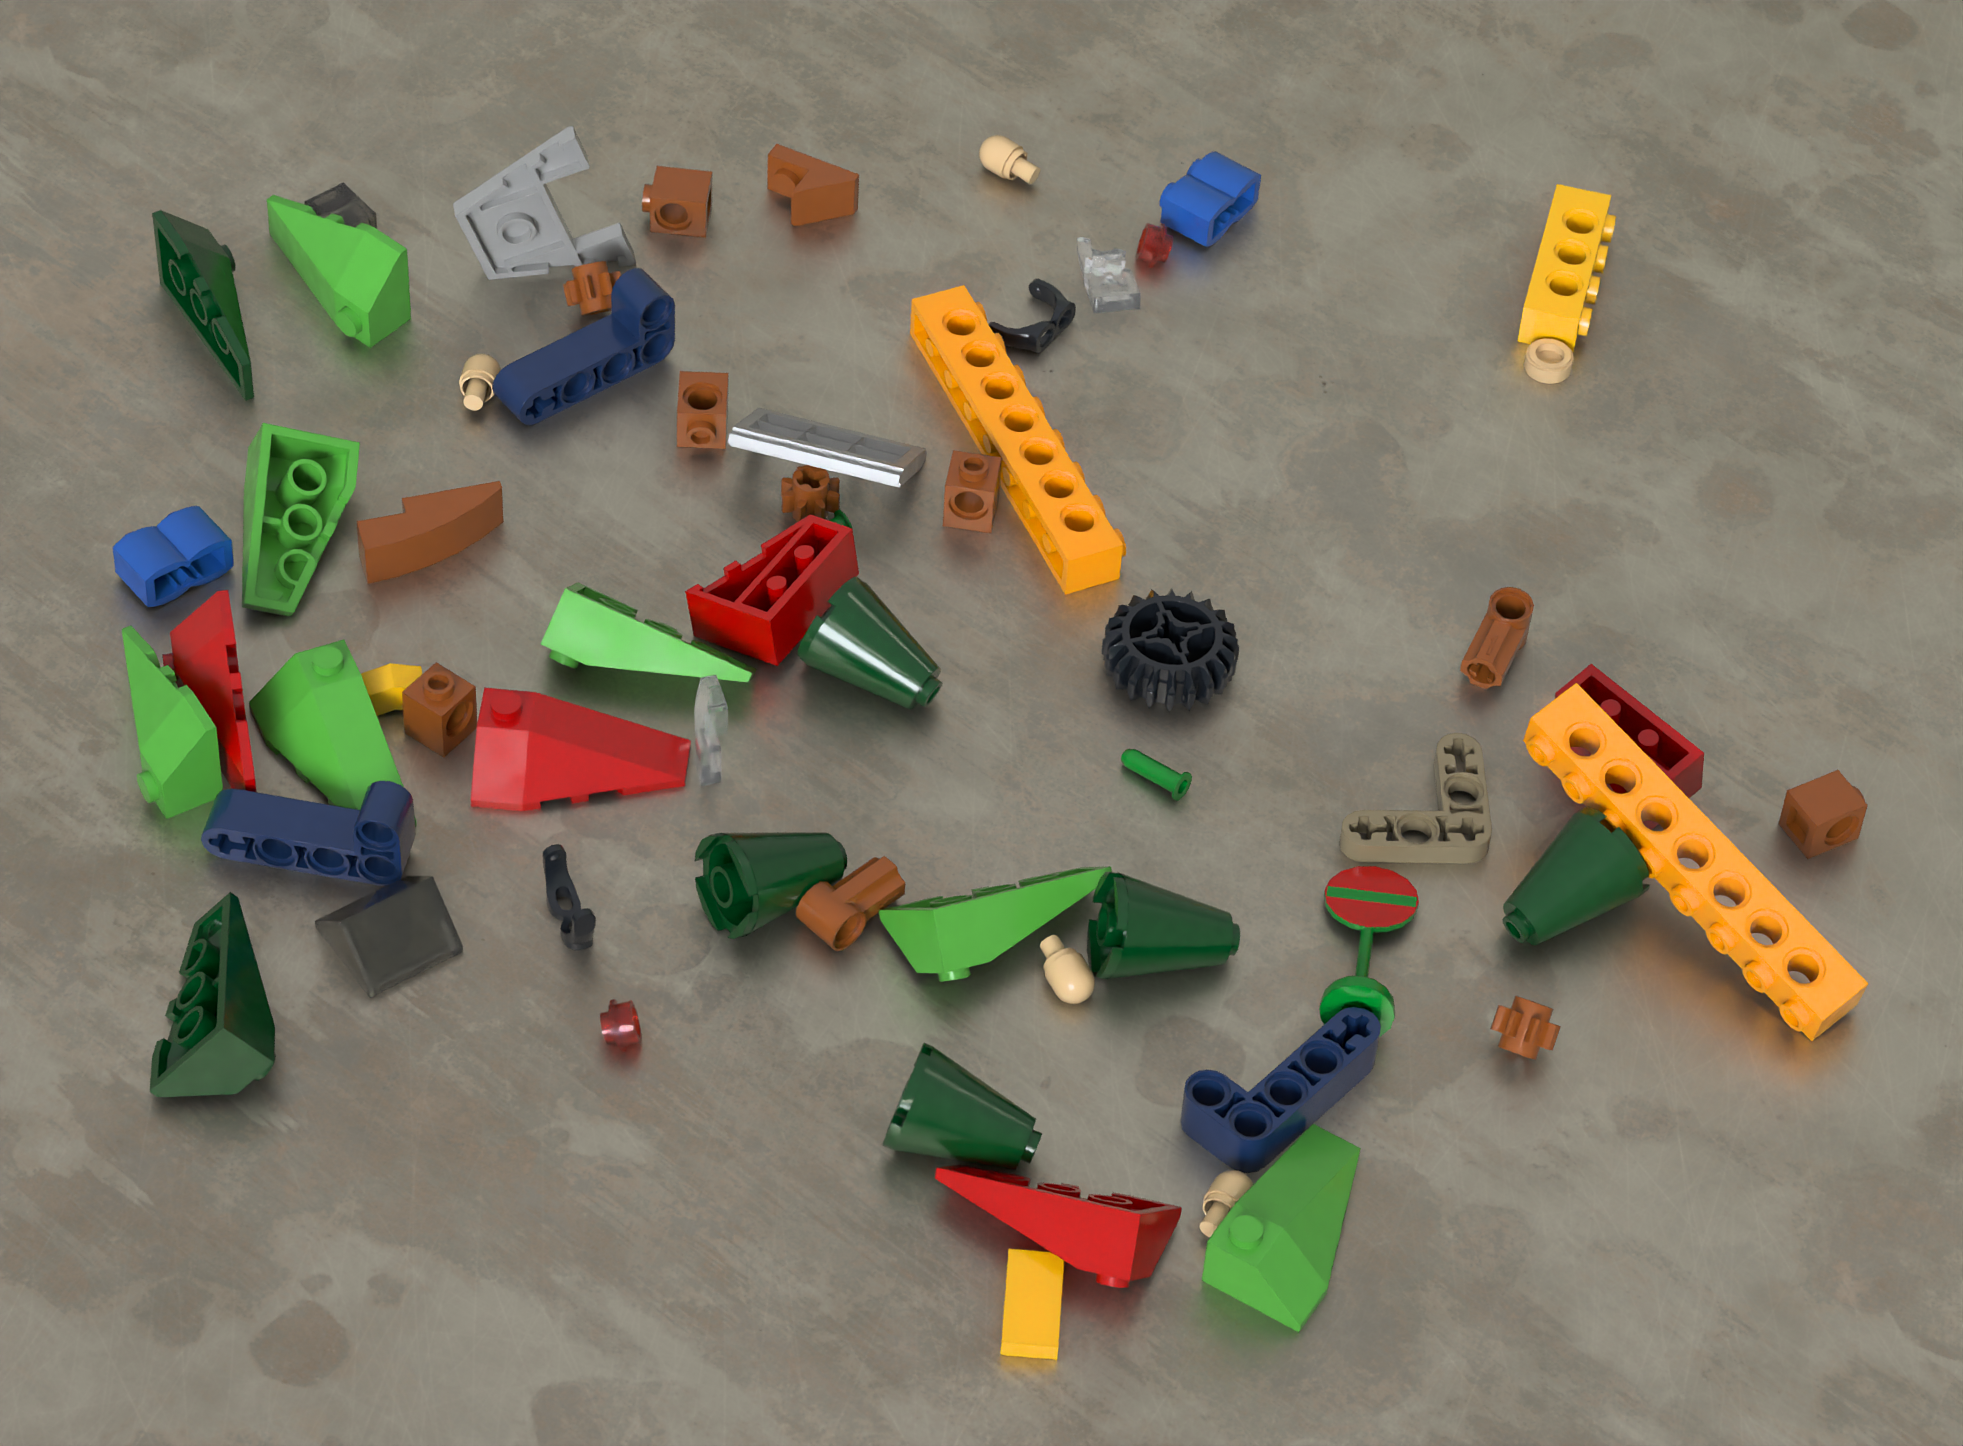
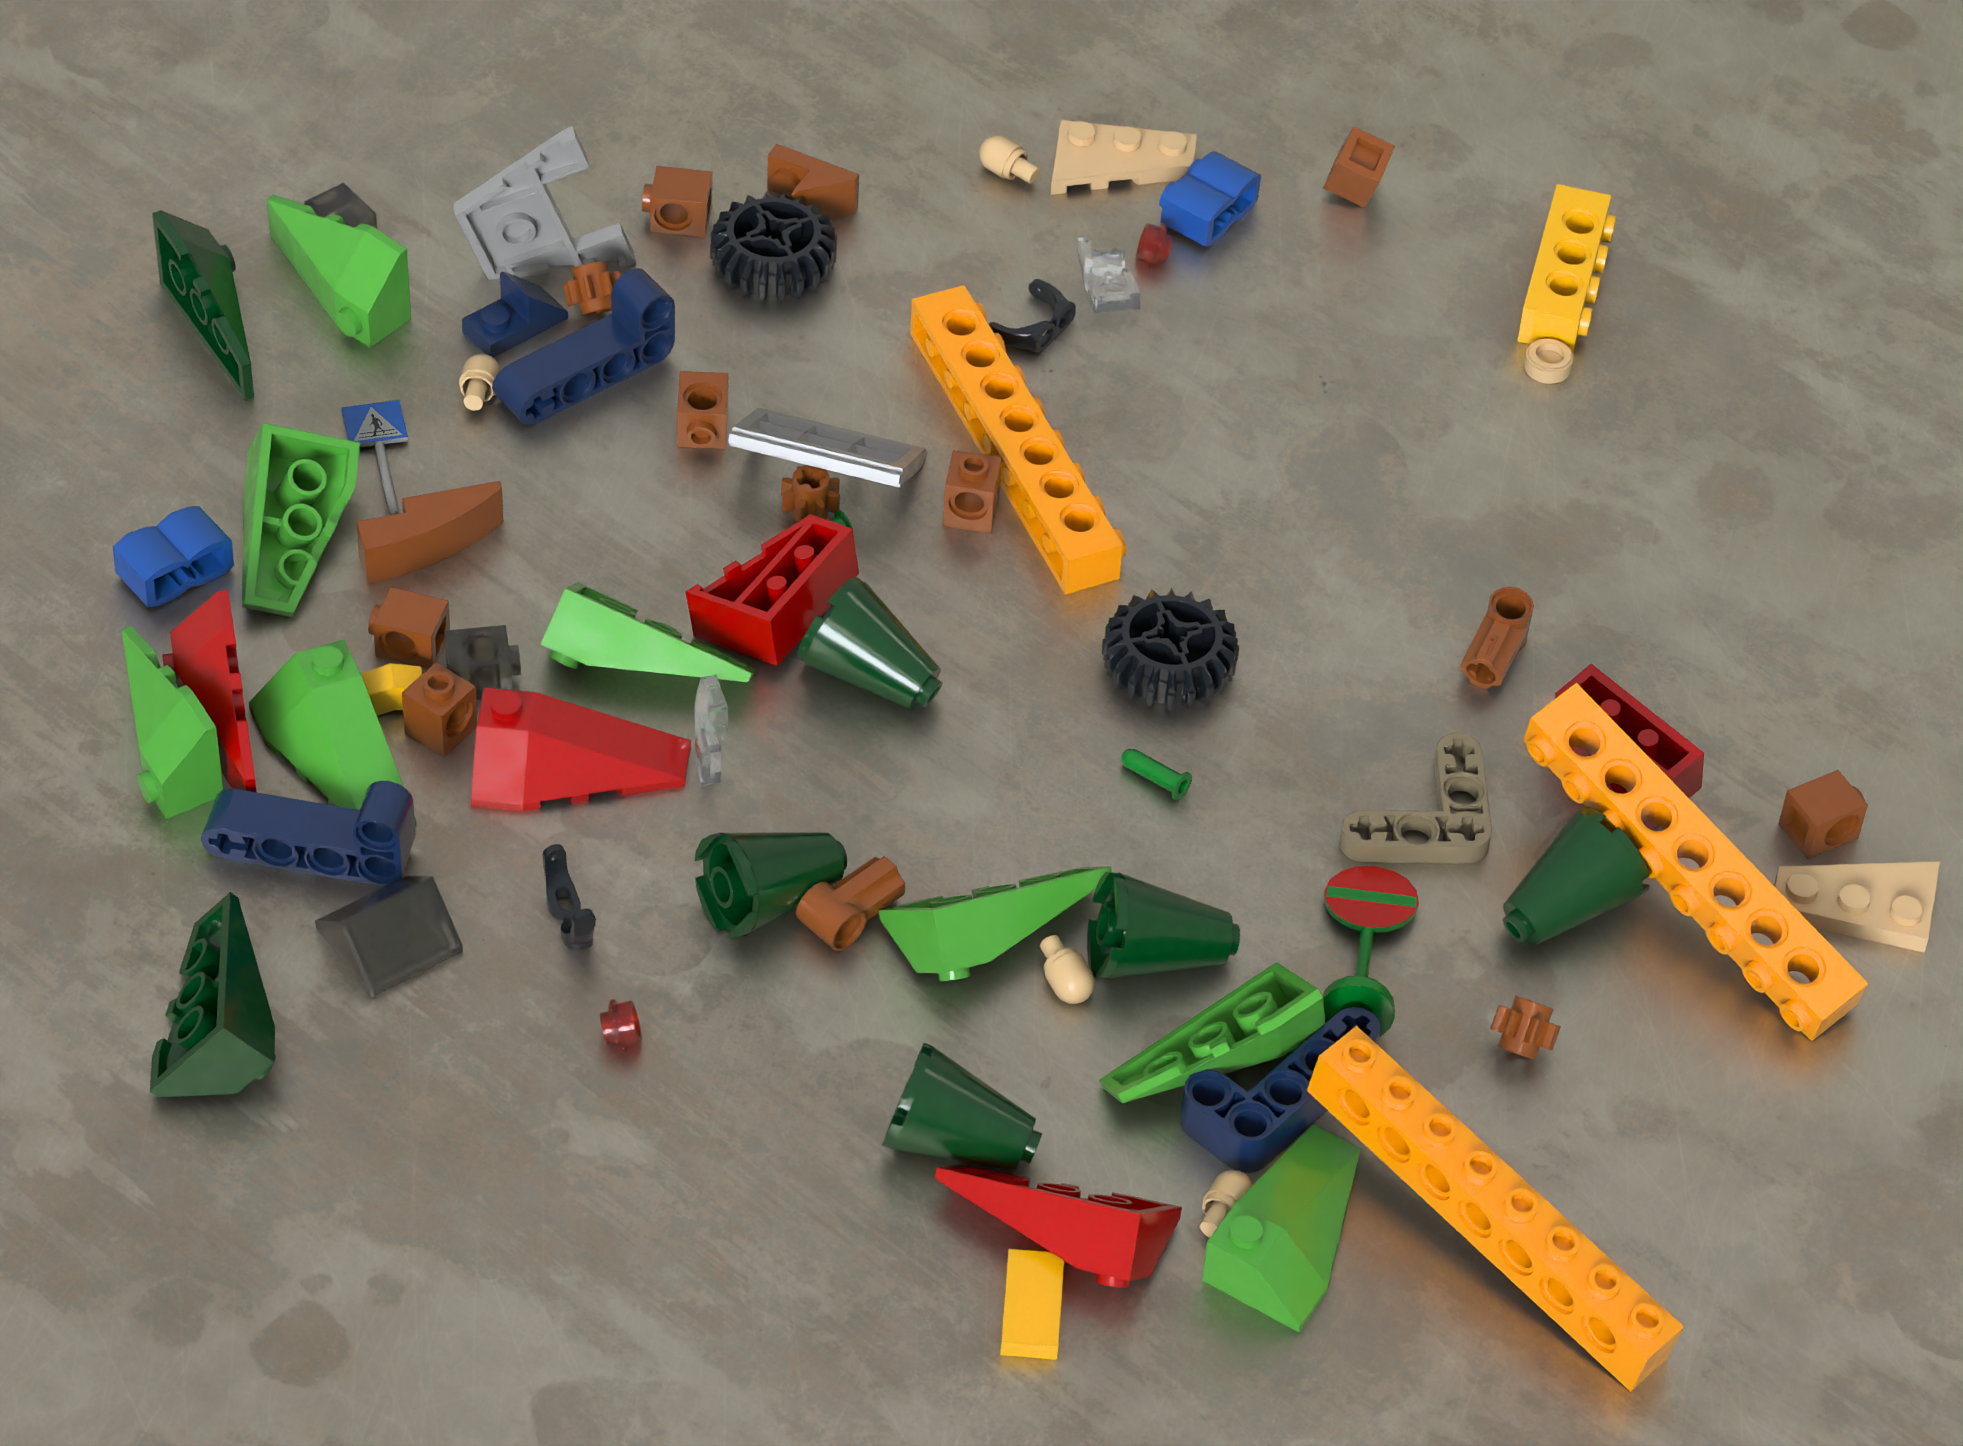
none -> piece [341,400,408,515]
none -> dark orange brick [368,587,451,669]
none -> clear smoke brick [444,625,521,700]
none -> dark blue slope [462,271,568,358]
none -> black gear [710,192,837,302]
none -> tan wing [1051,120,1197,195]
none -> bright green wedge [1099,962,1325,1103]
none -> light orange brick [1307,1026,1684,1392]
none -> dark orange brick [1323,126,1395,208]
none -> tan wing [1774,861,1940,952]

